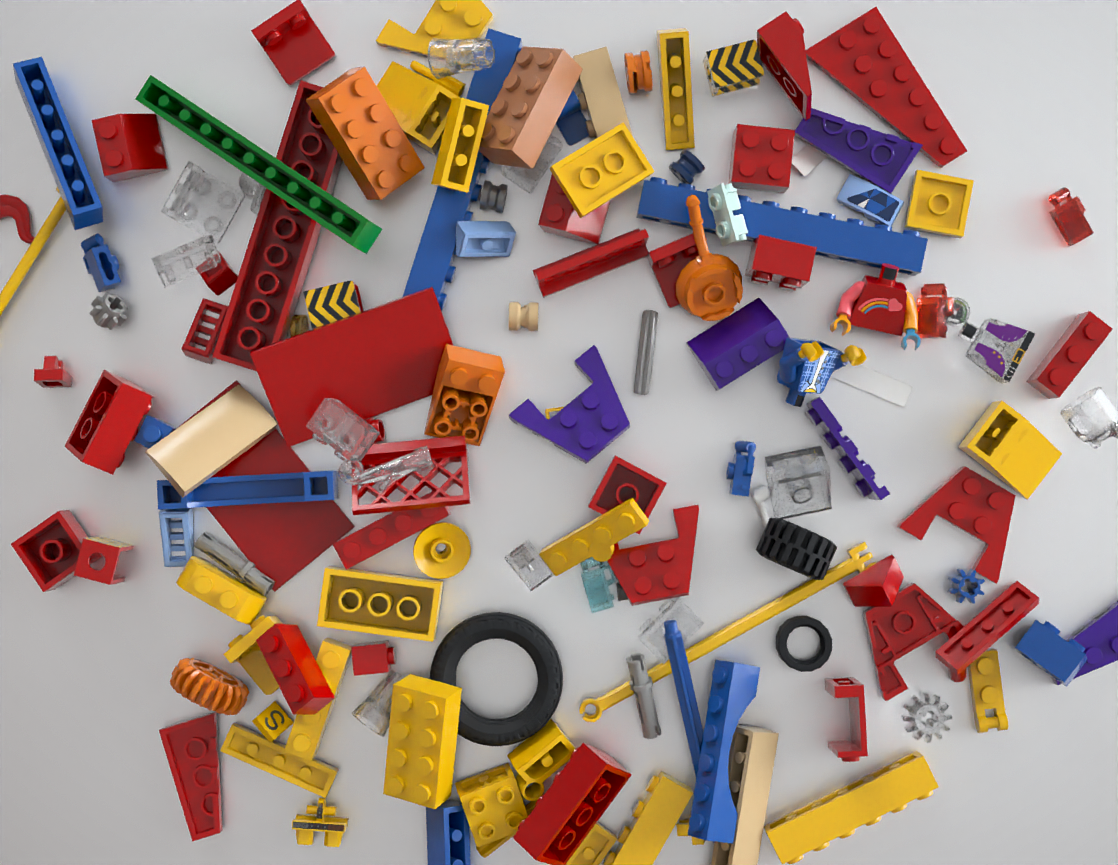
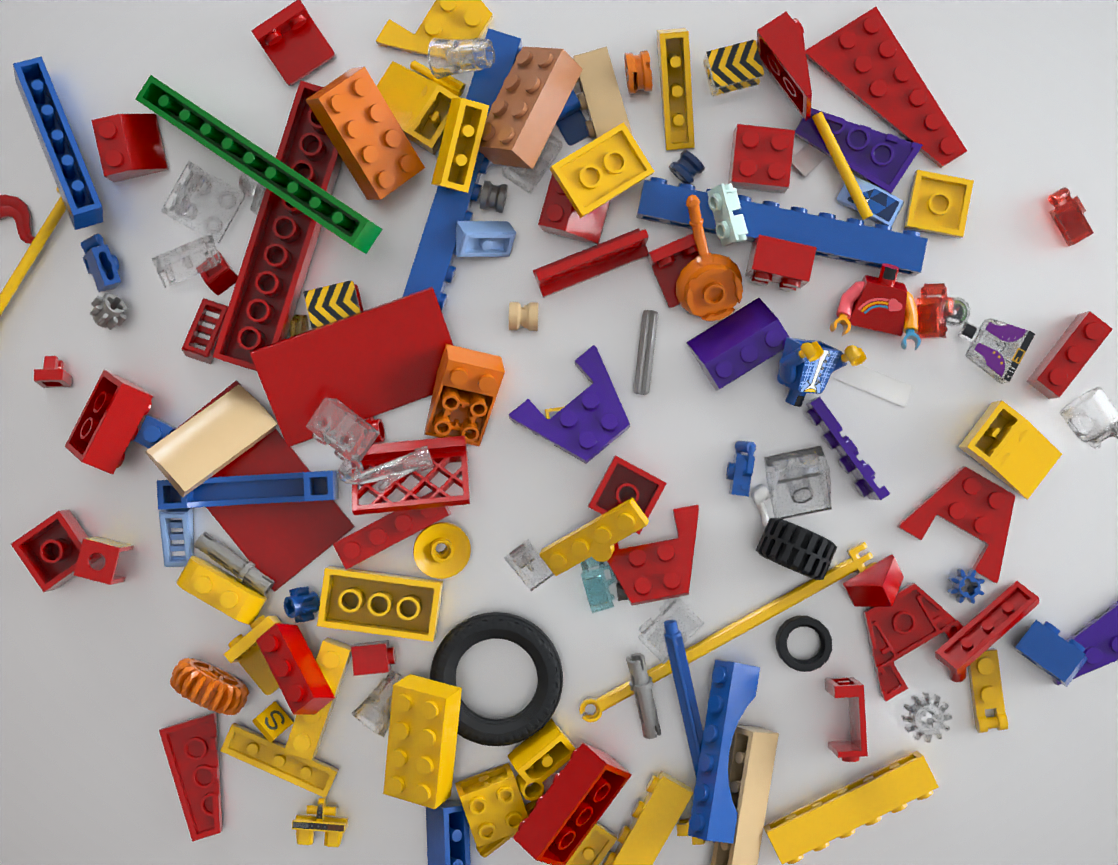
none -> blue gear [284,586,320,623]
none -> yellow bar [812,112,873,220]

